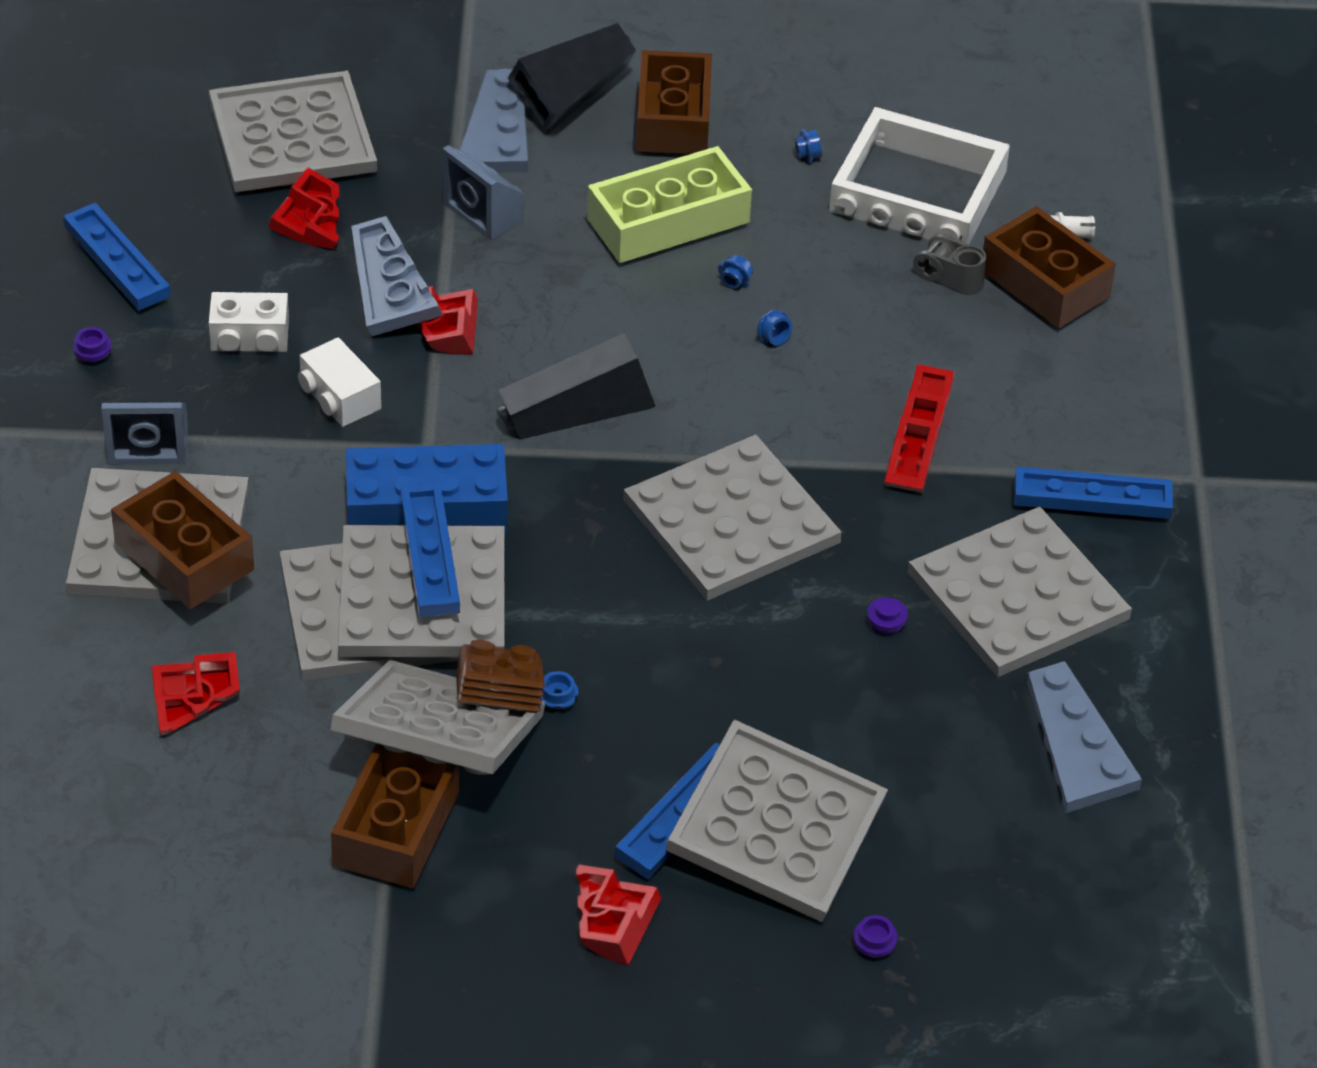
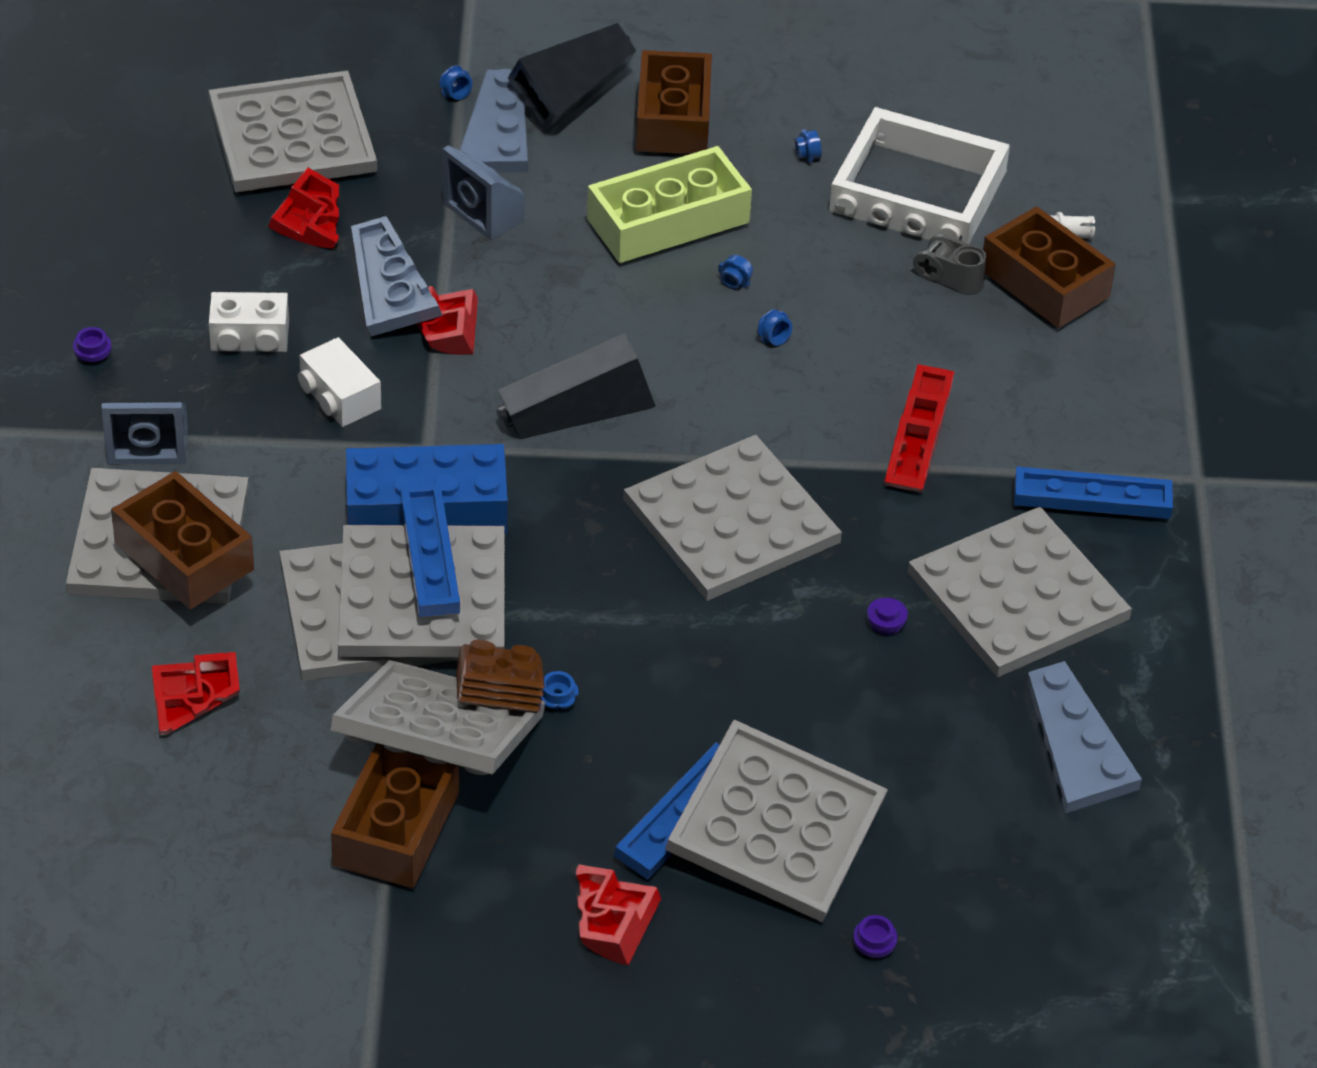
blue plate [63,202,171,311] -> none
none -> blue plate [439,66,472,100]

